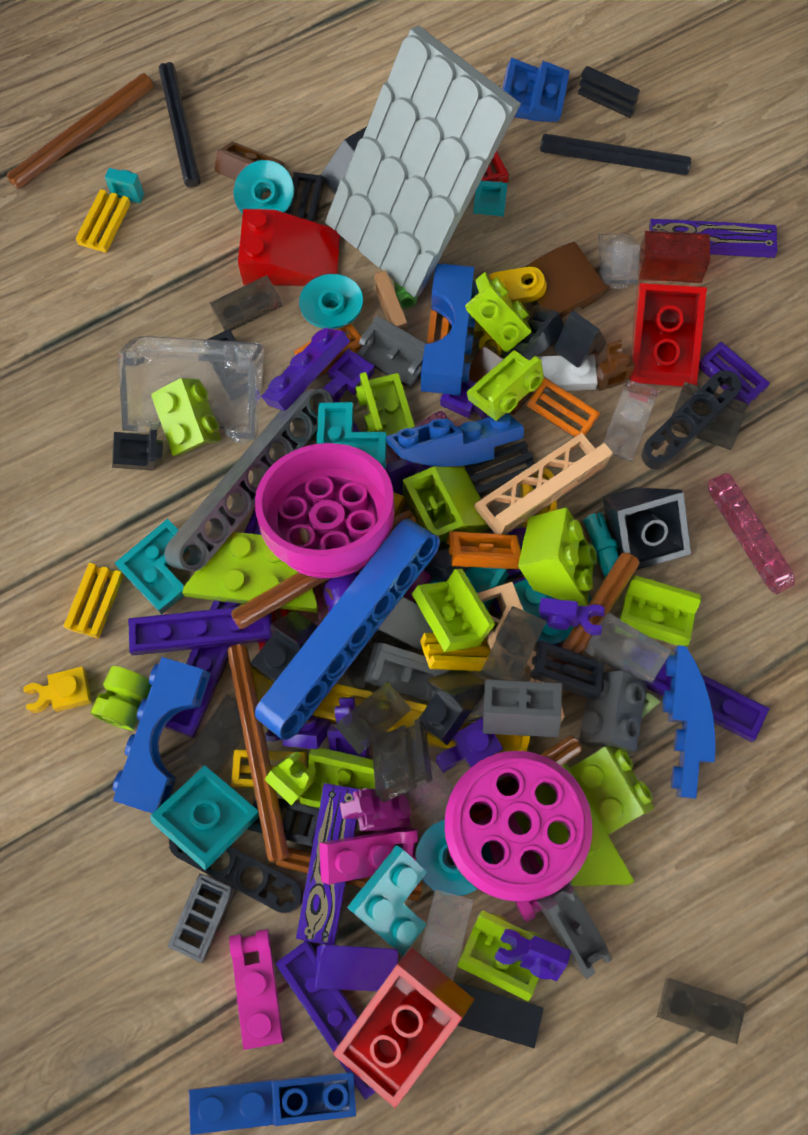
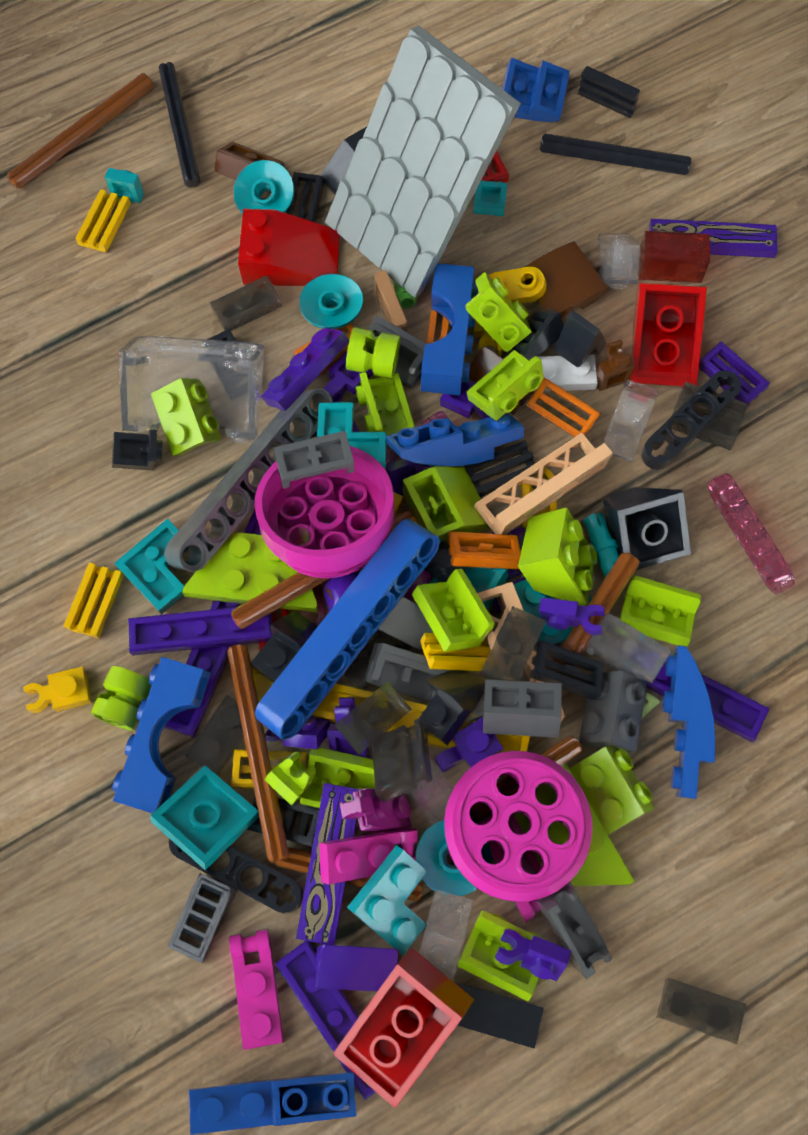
none -> dark grey hinge [274,431,355,489]
none -> lime wheel [346,327,401,379]

